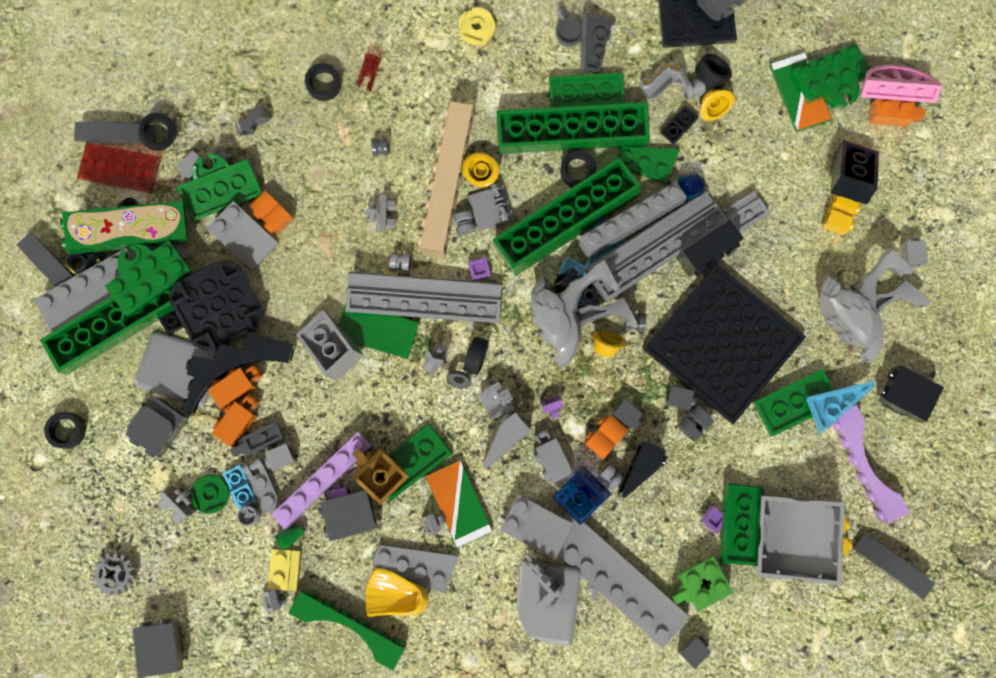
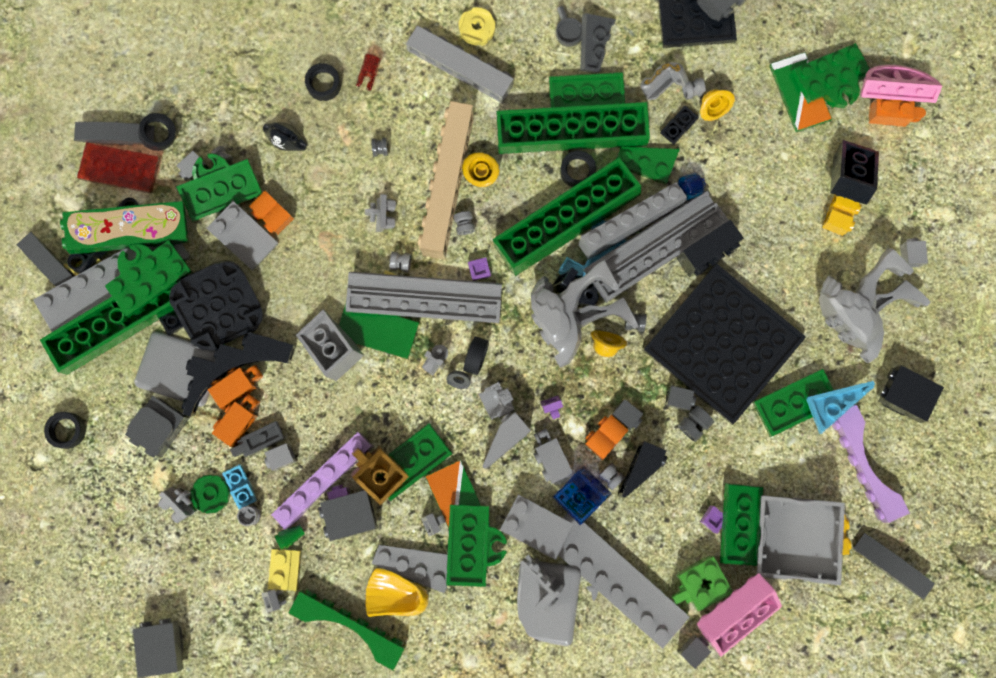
light grey gear [91,552,137,596] -> none
dark grey piece [235,107,270,136] -> none
light grey plate [242,457,282,515] -> none
light grey hinge [467,184,515,231] -> none
black tyre [695,54,732,89] -> none
light grey plate [723,191,770,233] -> none
none -> black hat [262,122,308,151]
none -> light grey brick [406,25,514,104]
none -> green plate [446,505,507,587]
none -> bright pink brick [697,573,782,657]

